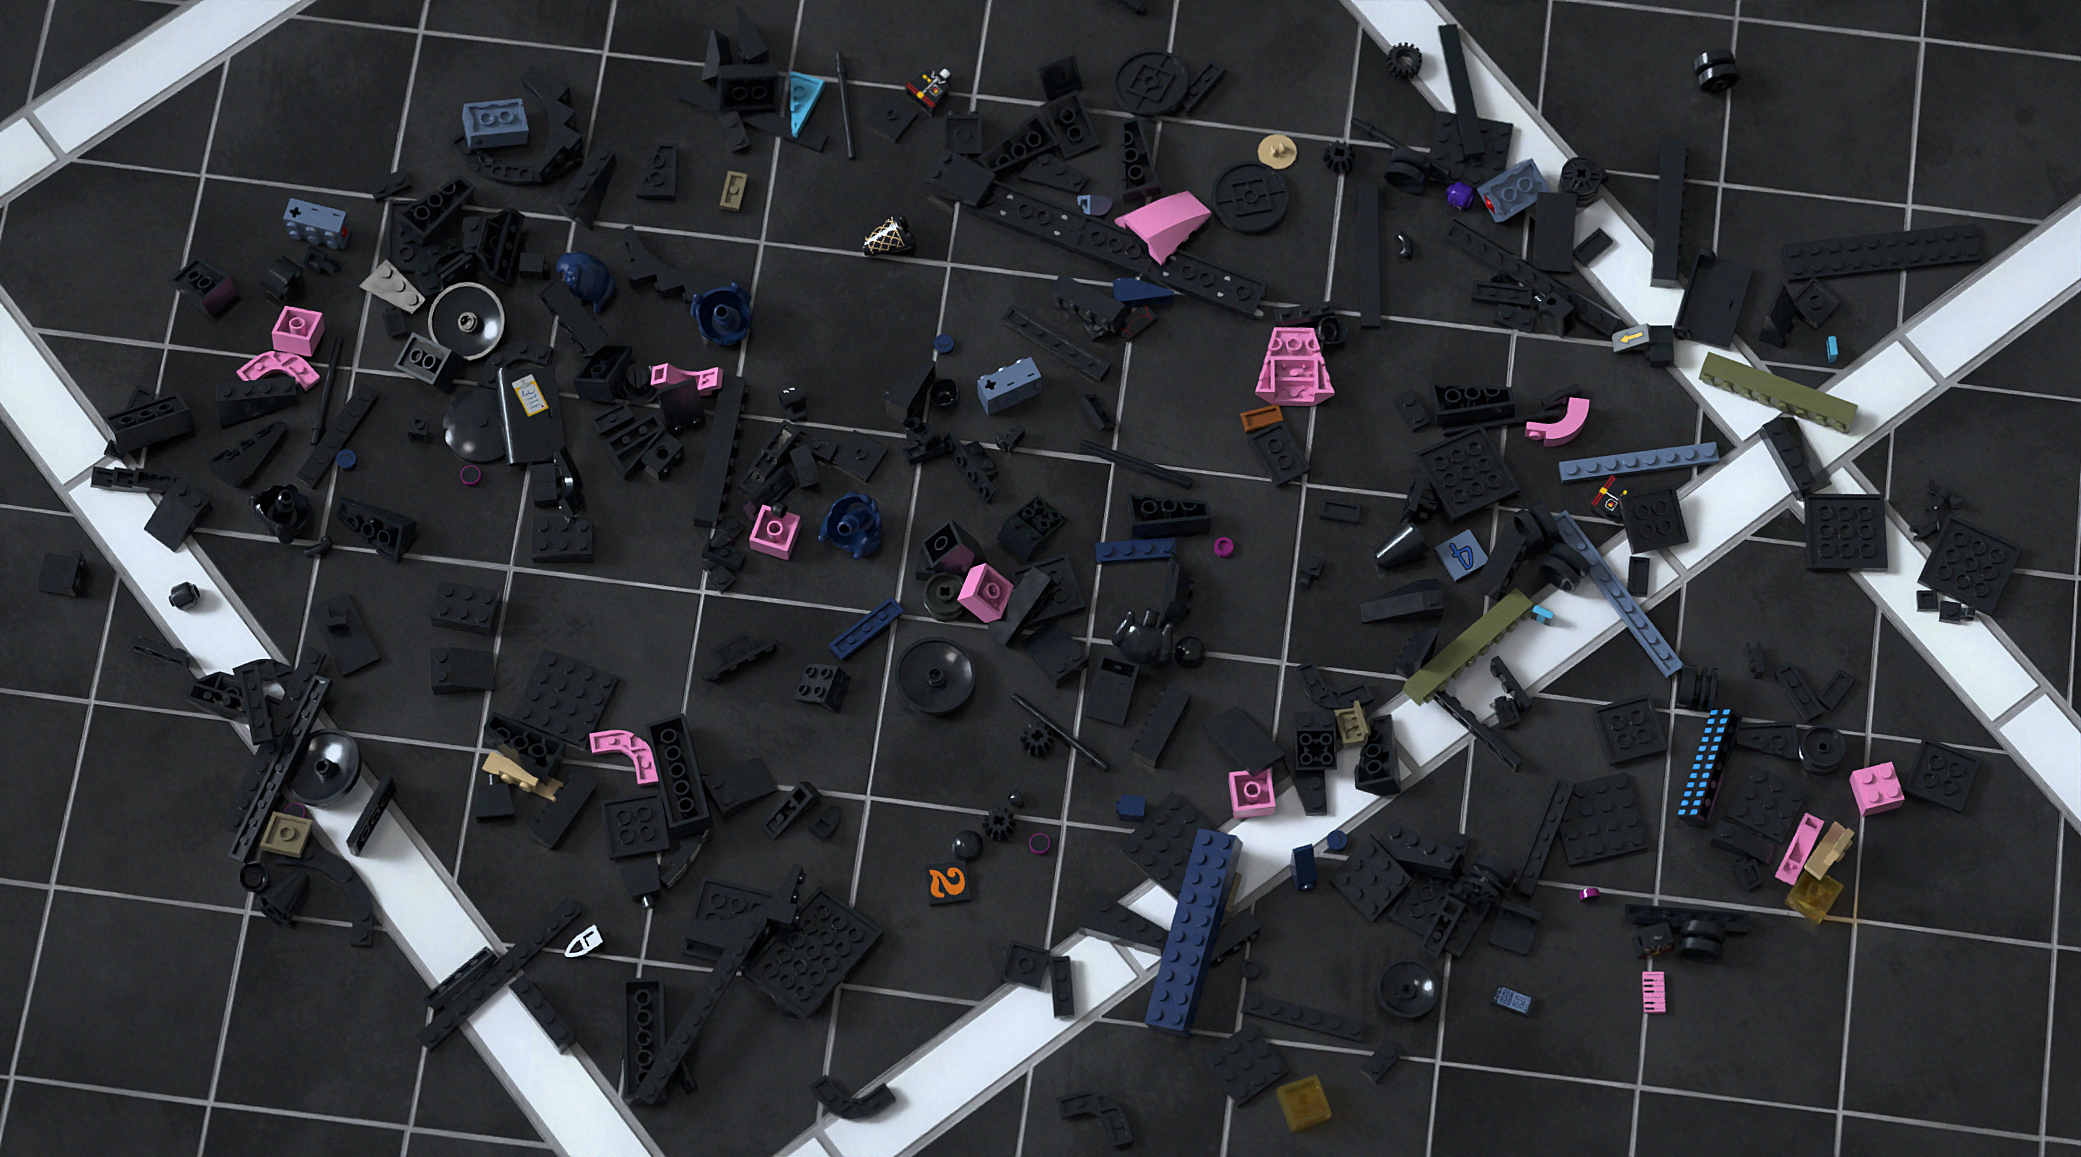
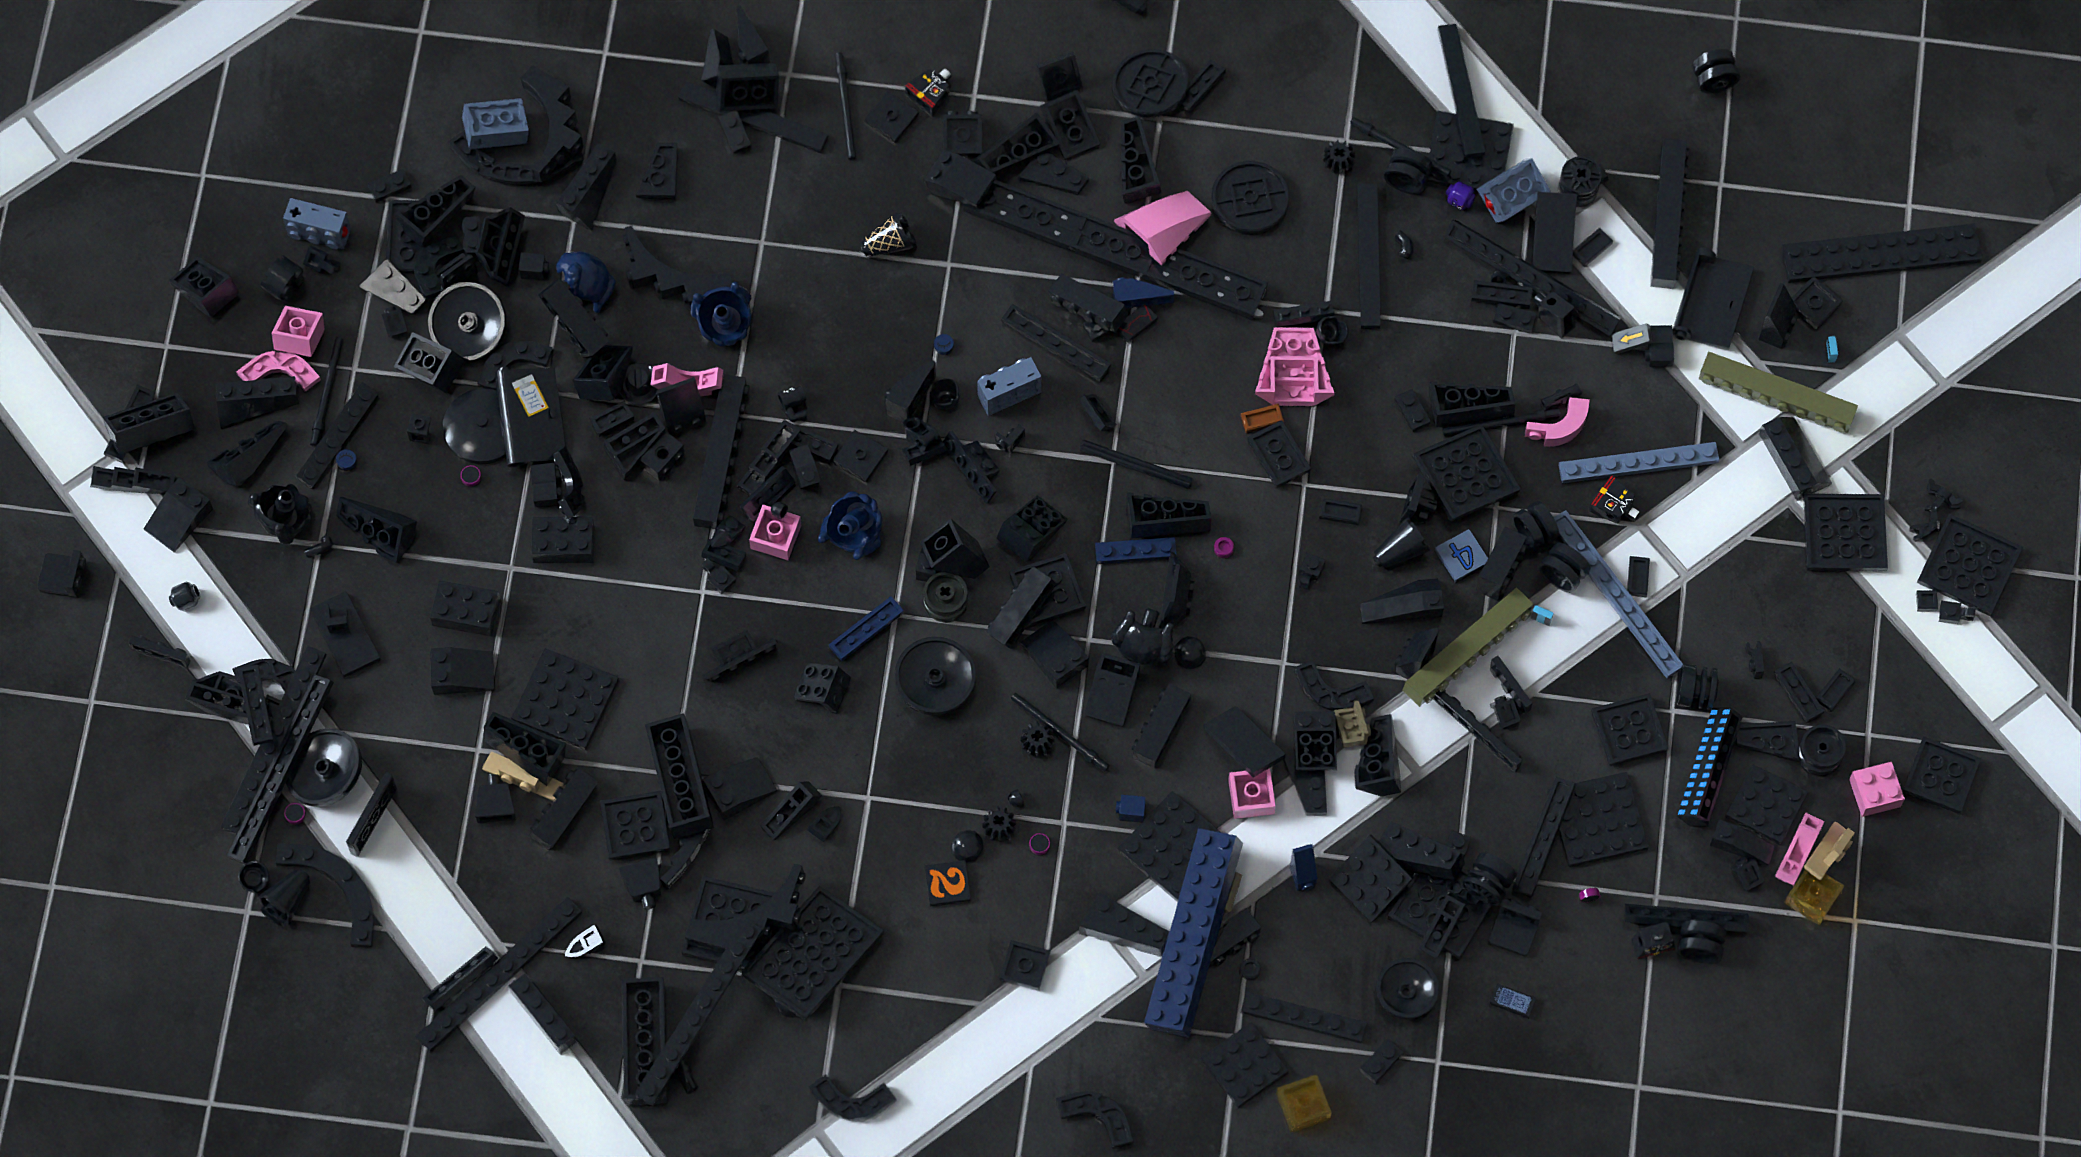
dark tan plate [260,811,313,858] -> none
bright pink plate [589,730,659,787] -> none
dark tan plate [720,171,748,212] -> none
medium azure wing [790,71,825,138] -> none
bright pink brick [957,563,1014,623] -> none
black plate [1049,956,1075,1019] -> none
sand blue brick [1077,195,1114,215] -> none
tan piece [1258,134,1297,170] -> none
dark blue tile [1327,830,1347,852] -> none
black tyre [1387,42,1422,80] -> none
black plate [1617,484,1689,555] -> none
bright pink tile [1642,972,1665,1014] -> none

